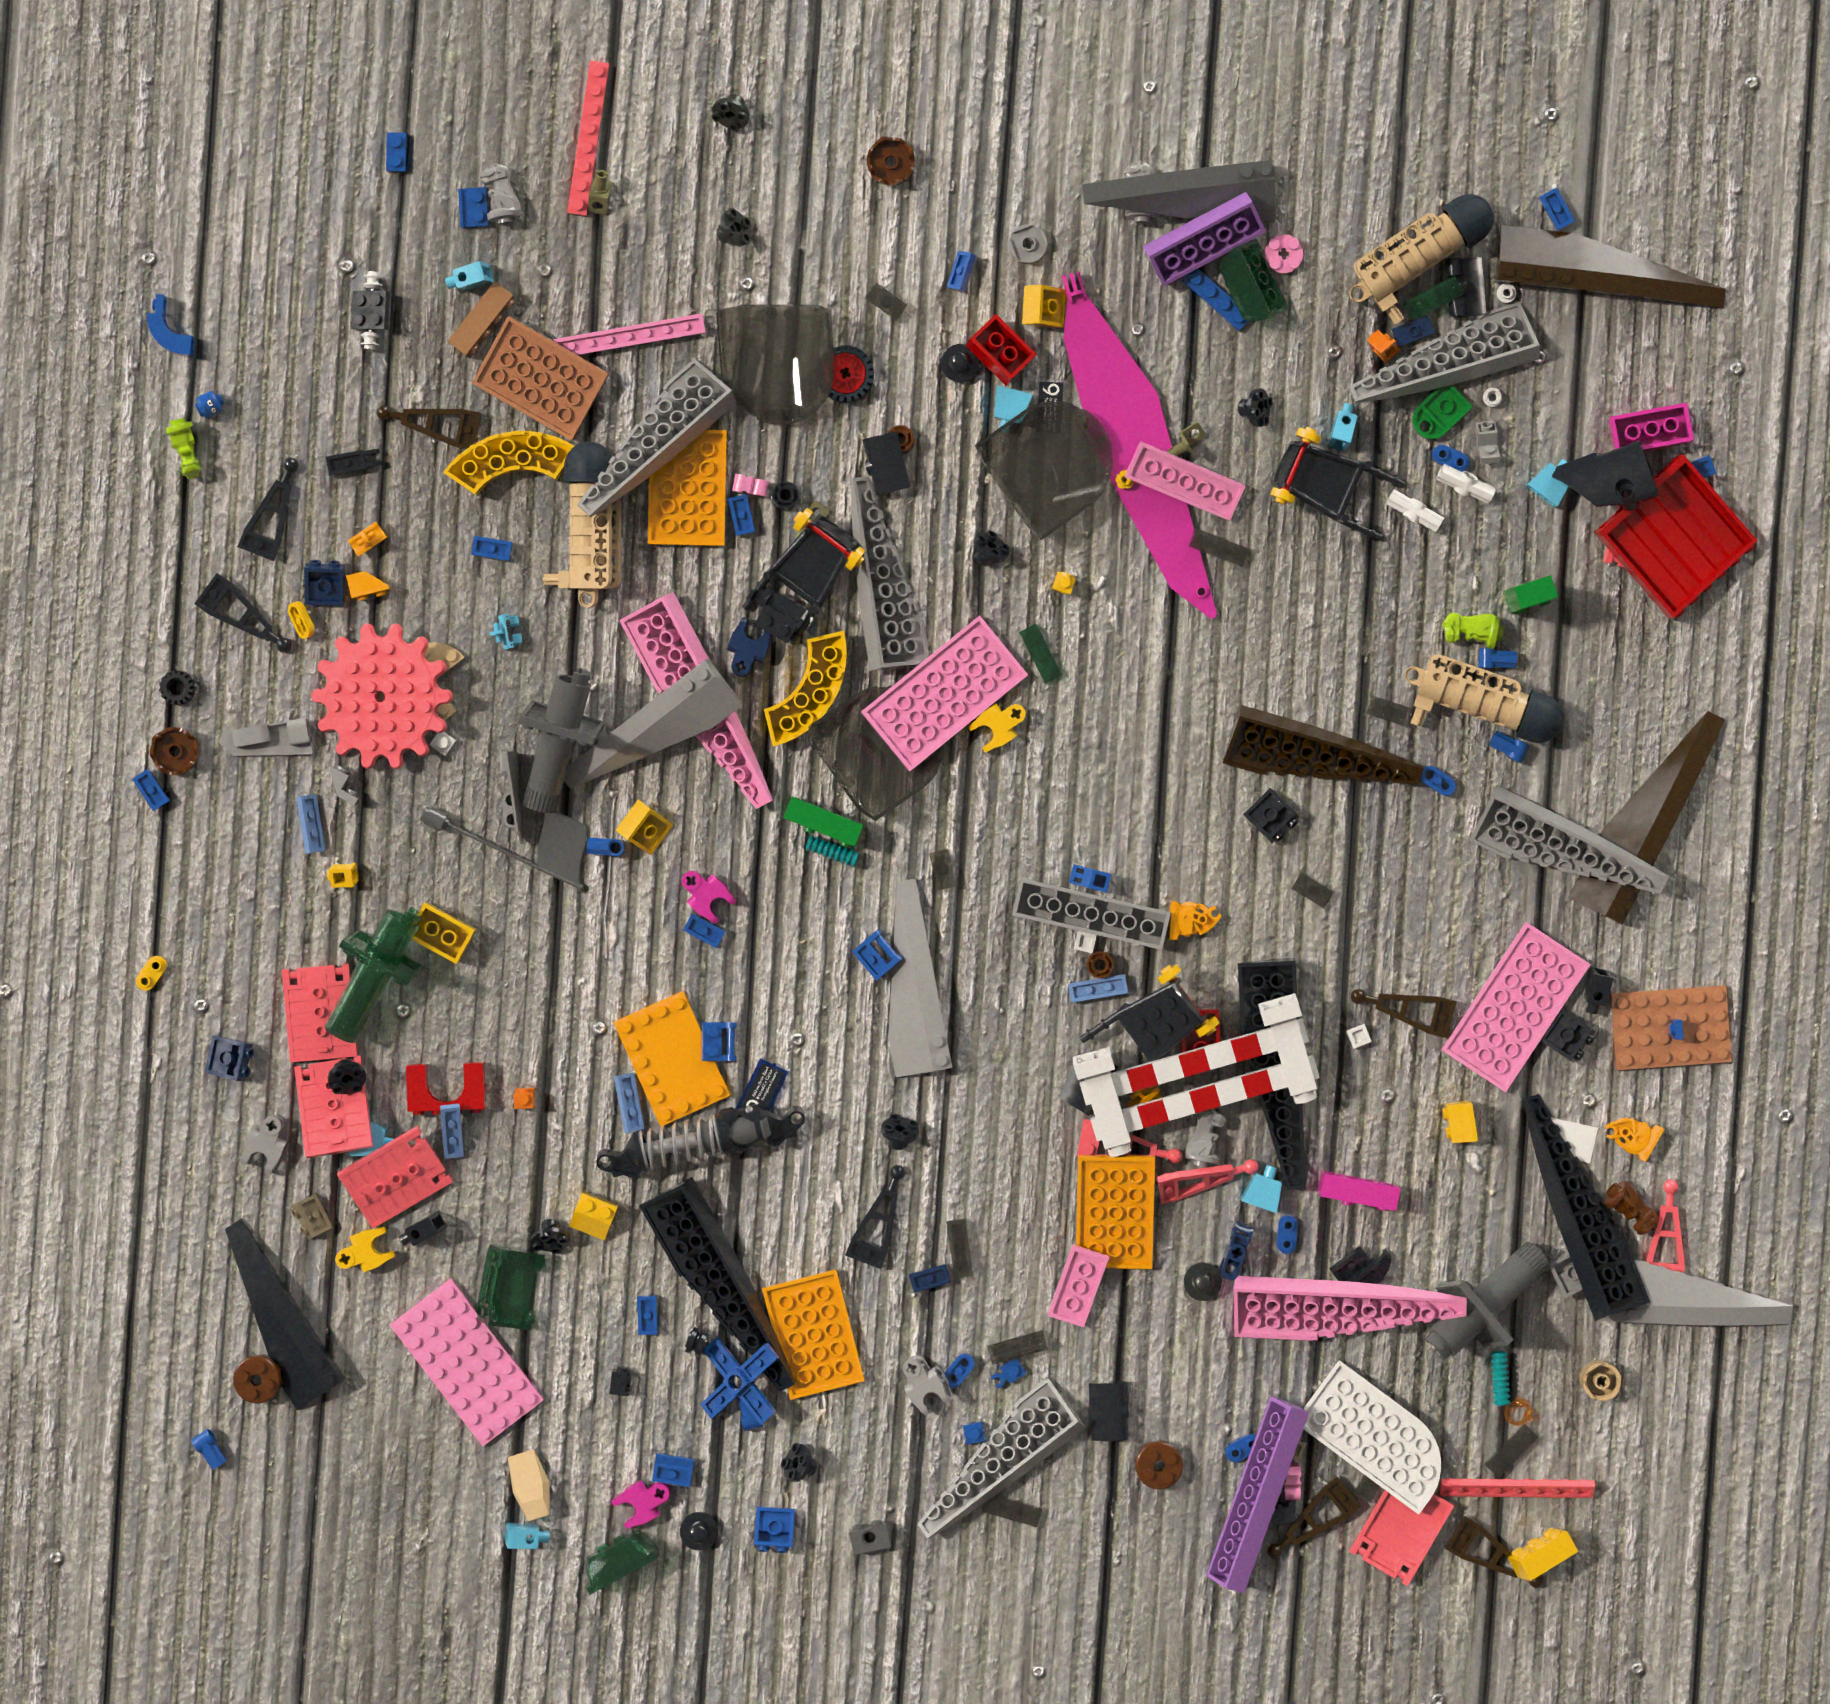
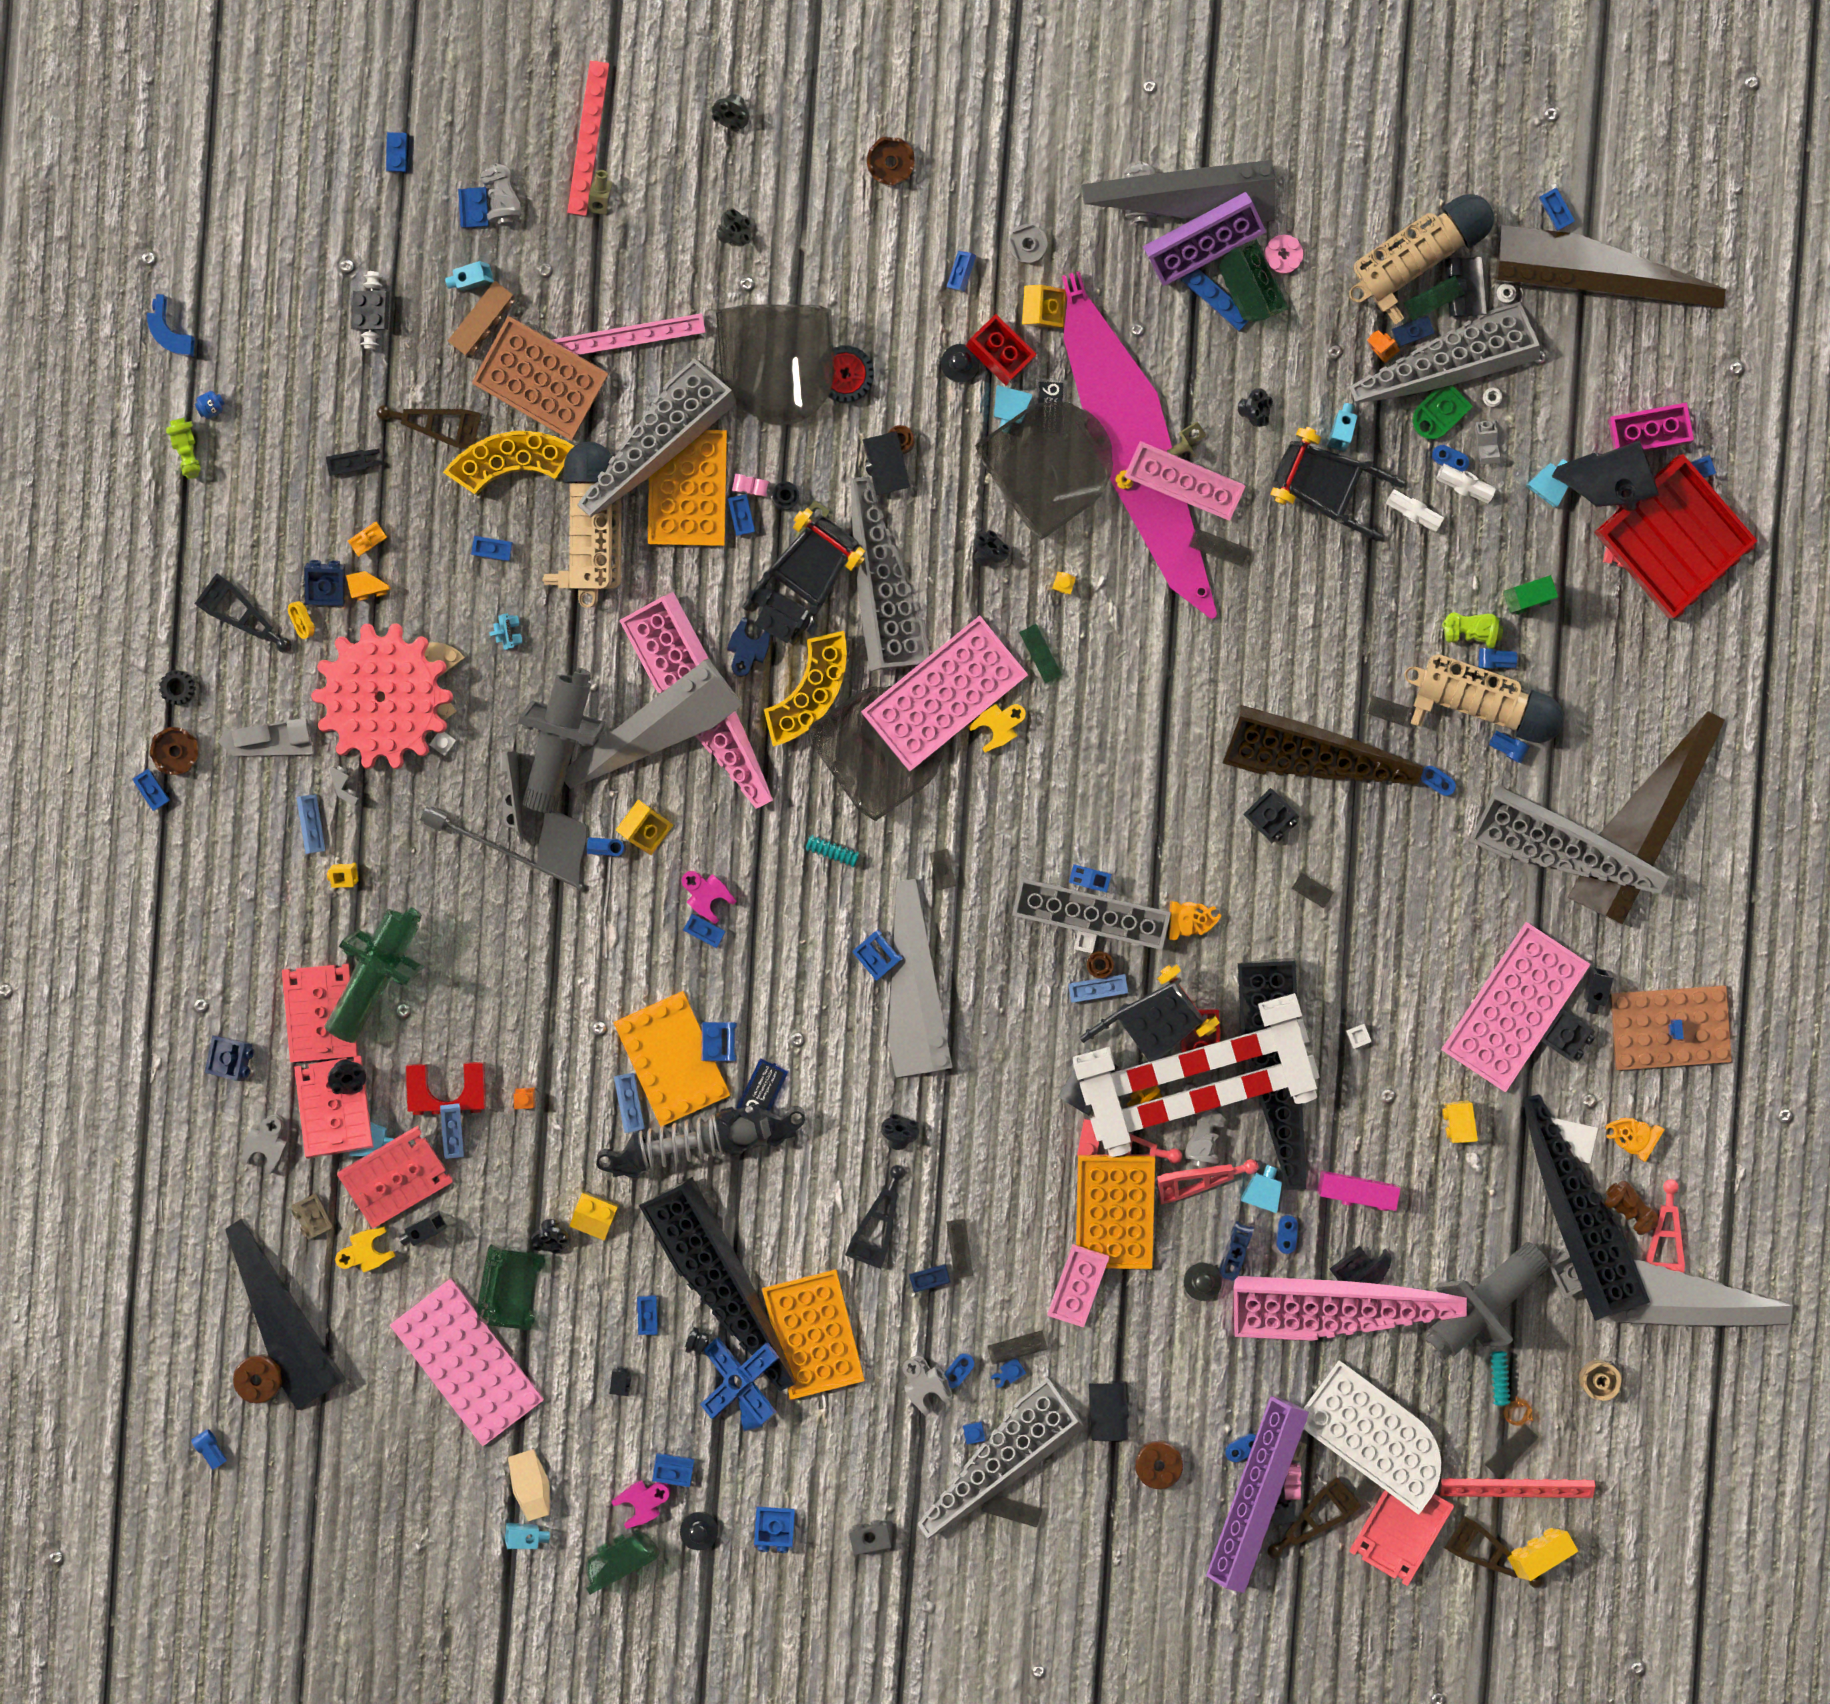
yellow plate [136,956,167,991] -> none
black plate [237,457,299,561] -> none
yellow brick [406,902,477,964] -> none
black plate [781,1443,817,1482] -> none
green brick [783,796,864,848] -> none
clear smoke plate [865,283,908,321] -> none
dark brown plate [1351,989,1457,1038] -> none

